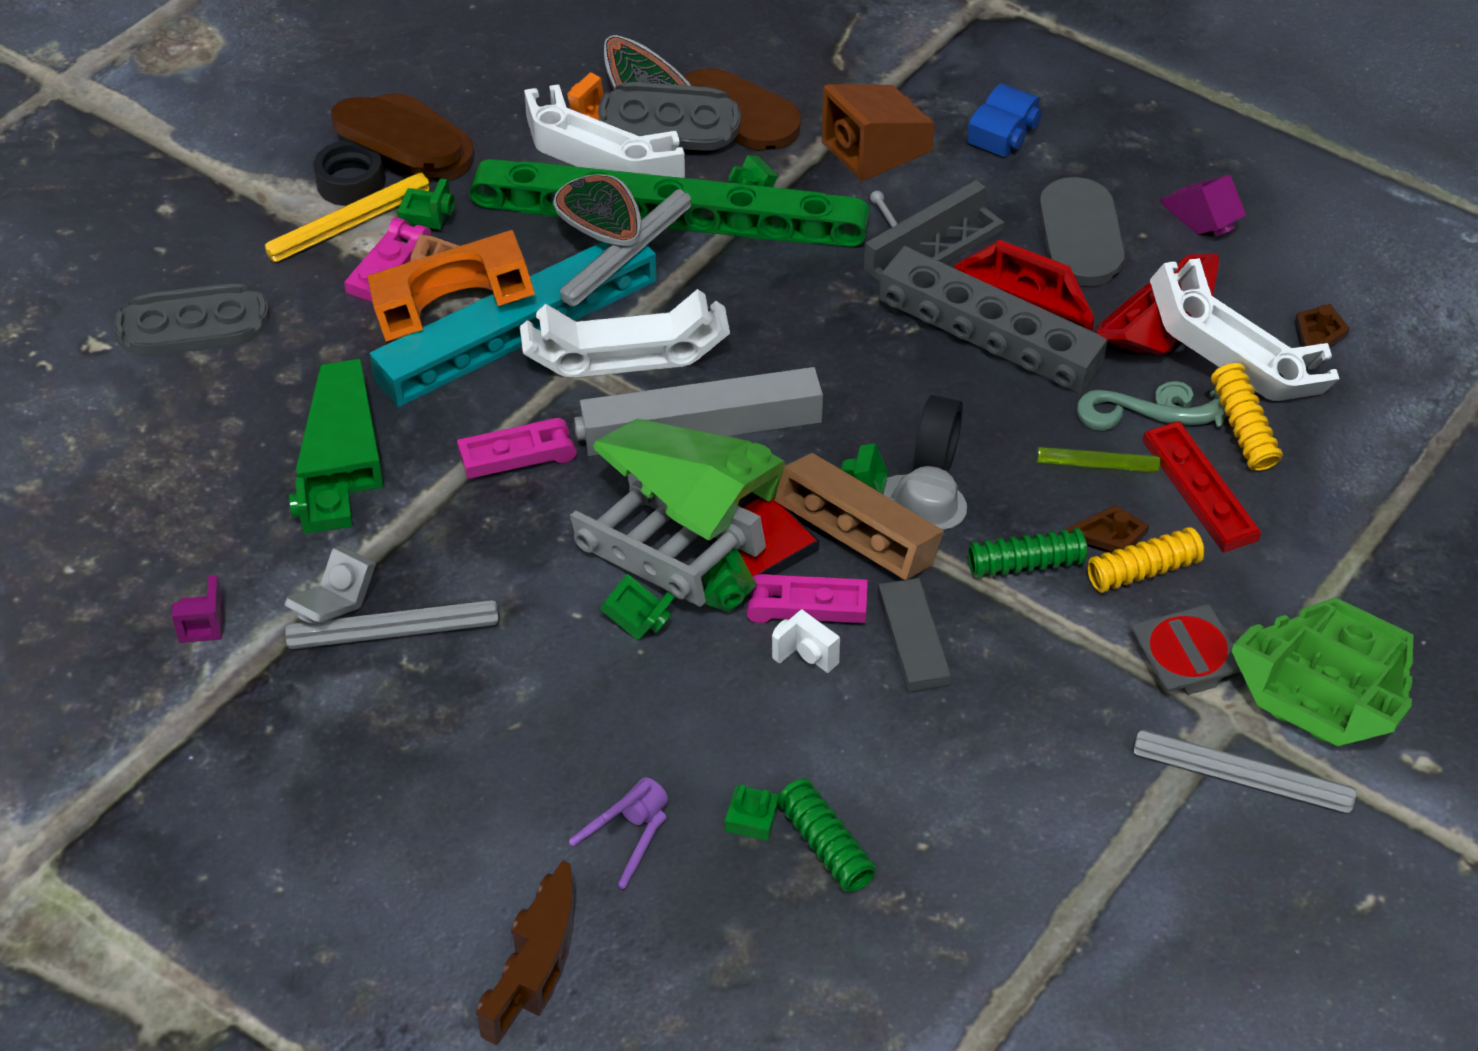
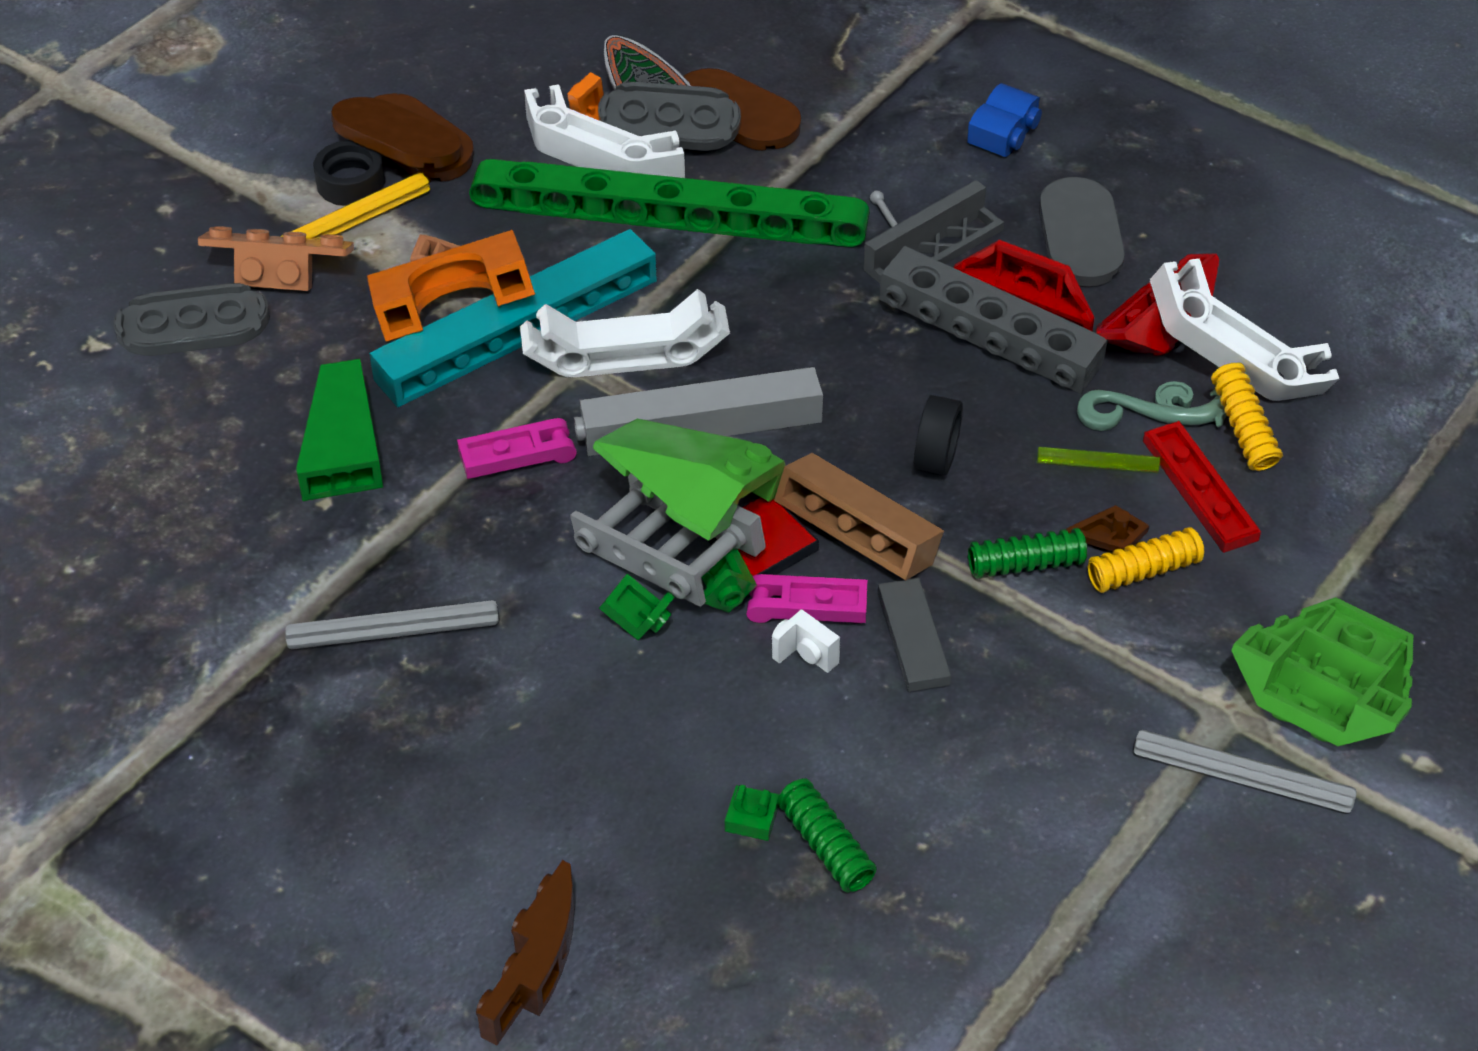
magenta panel [172,575,224,643] -> none
light grey bracket [284,546,376,624] -> none
green bracket [289,477,353,534] -> none
dark pink plate [344,217,431,303] -> none
green bracket [397,178,455,230] -> none
shield [553,174,642,246] -> none
light grey axle [560,189,691,307] -> none
medium lavender plant [569,777,668,890] -> none
green tile [728,155,778,187] -> none
dark orange slope [821,84,935,182] -> none
green tile [840,443,888,495] -> none
light grey piece [884,466,967,530] -> none
piece [1131,604,1241,695] -> none
magenta slope [1160,174,1246,236] -> none
reddish brown piece [1295,304,1350,347] -> none
none -> nougat bracket [198,226,354,291]

